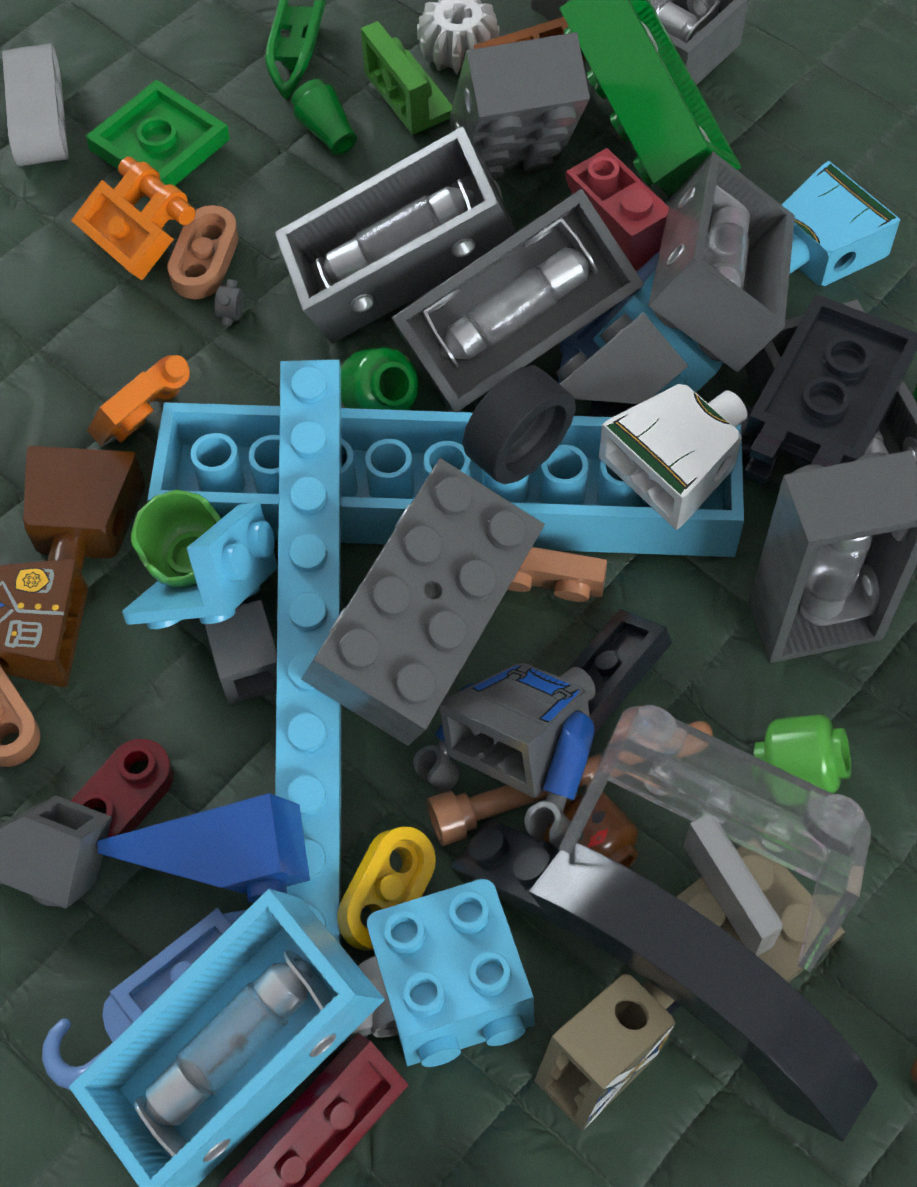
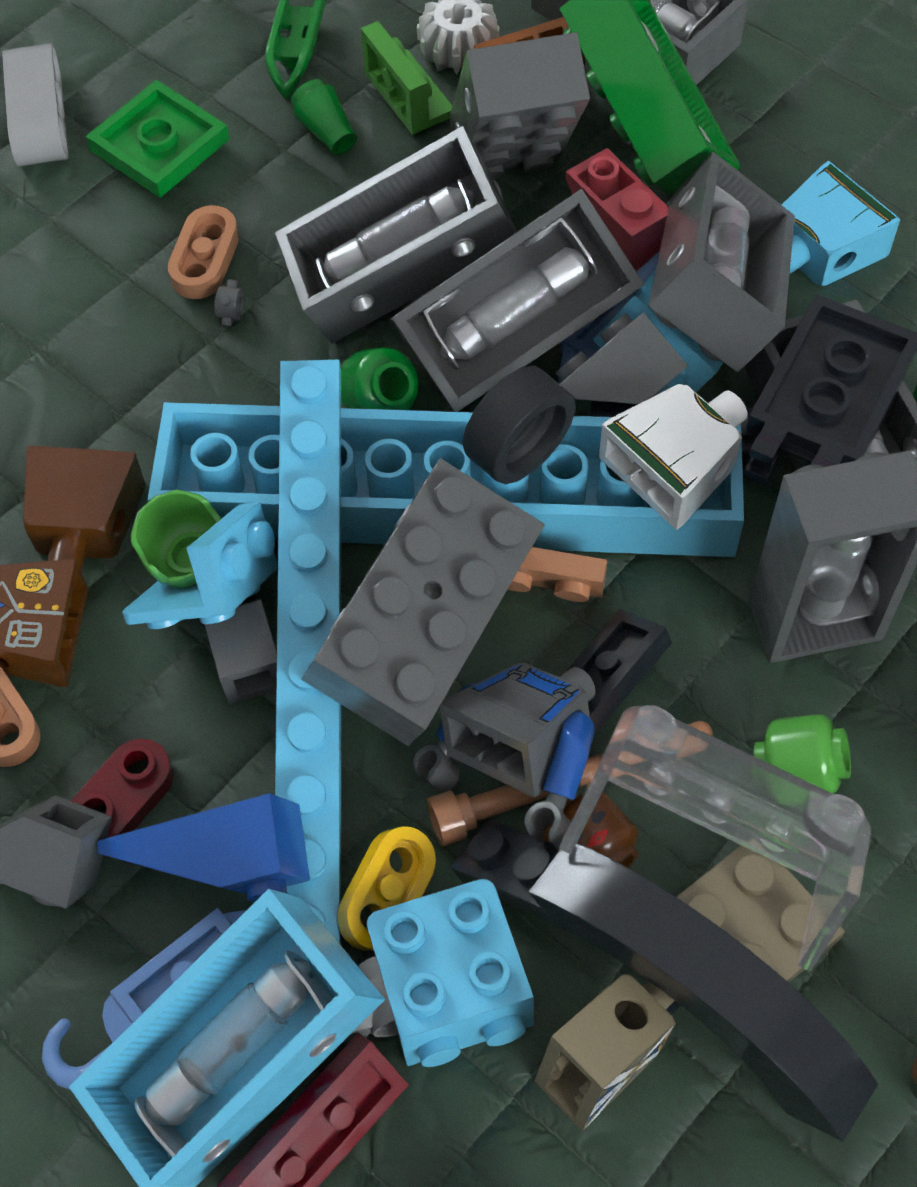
orange plate [71,157,196,280] -> none
orange plate [87,355,190,447] -> none
light grey tile [683,813,783,956] -> none

